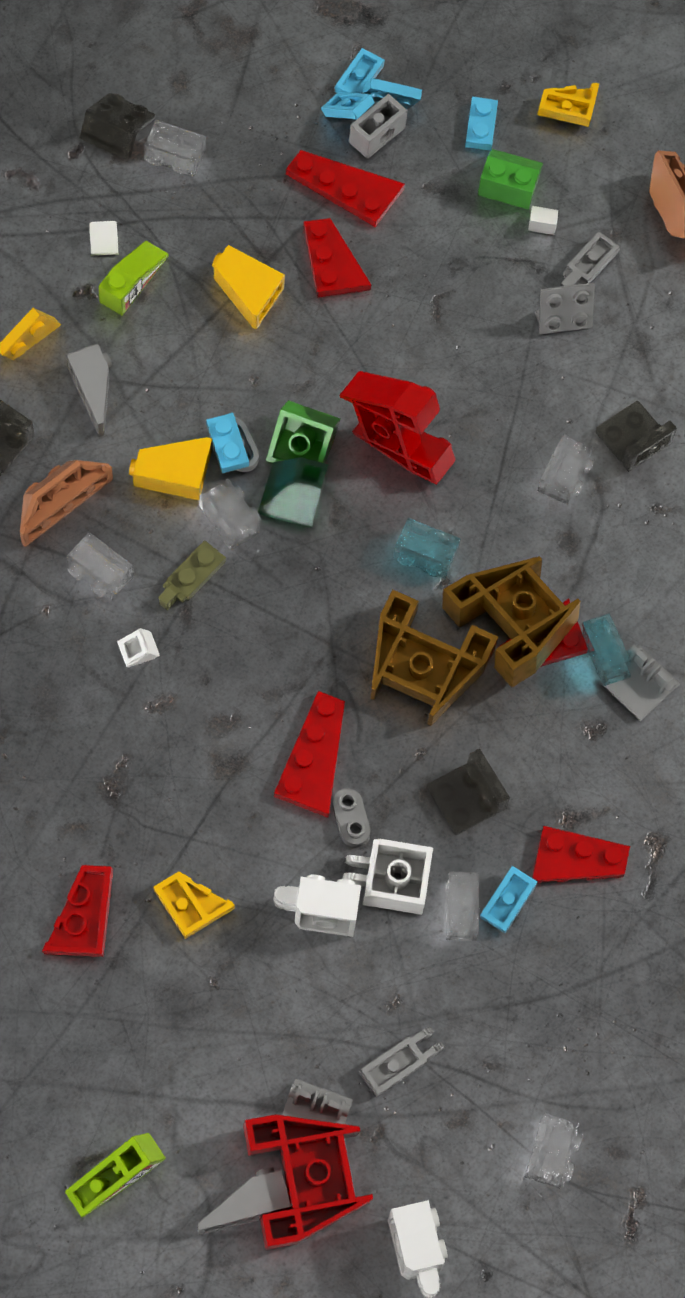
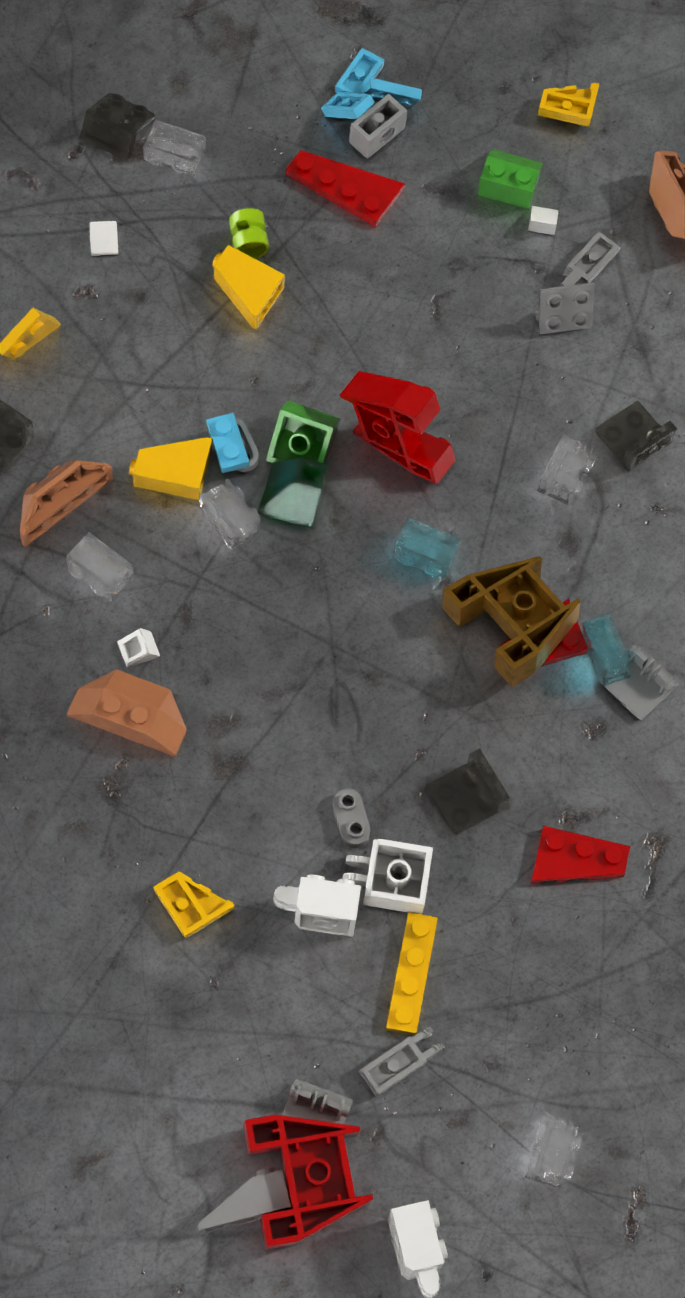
red wing [42,865,113,957] -> none
lime slope [65,1133,166,1217] -> none
light grey slope [67,343,112,437] -> none
lime slope [98,241,169,316] -> none
olive hinge [158,540,226,611] -> none
red wing [274,691,345,818] -> none
red wing [303,218,372,298] -> none
pearl gold wedge [370,589,498,726] -> none
clear hinge [445,872,479,941] -> none
medium azure plate [465,97,498,151] -> none
medium azure plate [480,866,538,933] -> none
none -> nougat wedge [67,669,187,757]
none -> lime wheel [229,208,269,259]
none -> yellow plate [386,912,438,1036]

